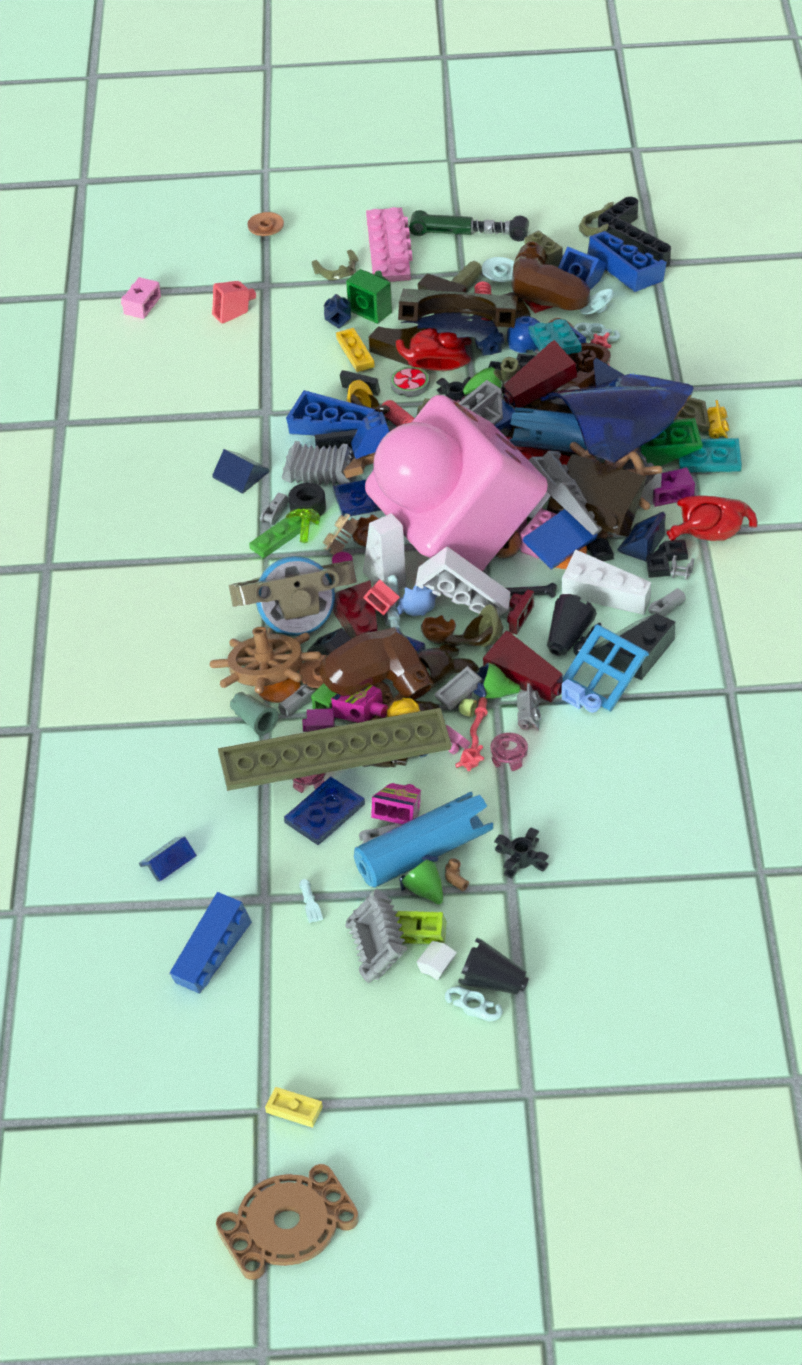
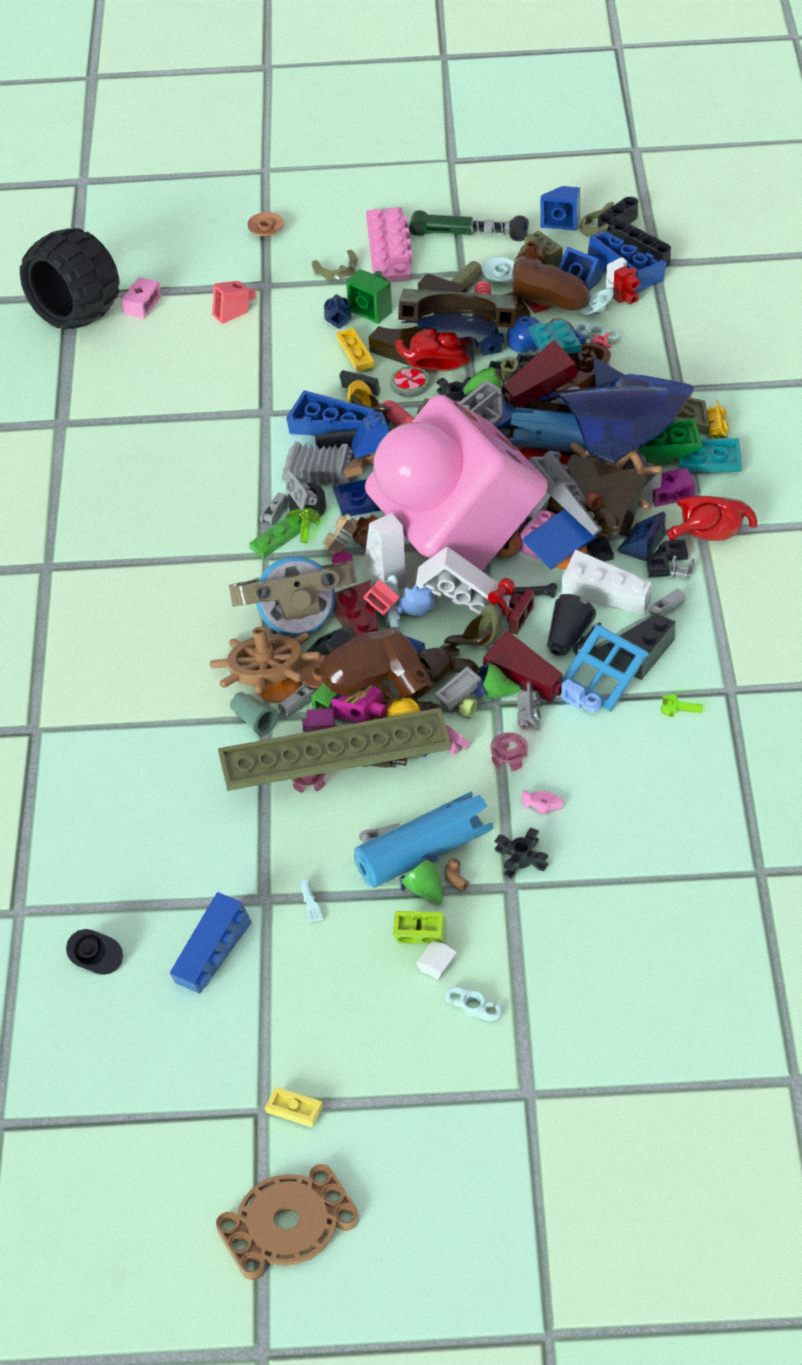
clear blue panel [139,836,197,882] -> none
dark blue slope [212,449,269,494] -> none
clear blue plate [284,776,365,845] -> none
light grey piece [345,889,408,983] -> none
dark pink torso [371,783,421,824] -> none
dark orange hair [421,615,456,644] -> none
coral piece [455,697,488,771] -> none
black cone [458,937,529,994] -> none
none -> black tyre [19,228,120,330]
none -> black piece [66,929,123,975]
none -> light grey hinge [286,472,318,510]
none -> red piece [487,578,515,616]
none -> bright pink piece [521,790,563,814]
none -> blue slope [540,186,580,231]
none -> copper hinge [585,491,604,510]
none -> red hips [606,257,640,304]
none -> clear neon green bar [661,694,703,717]

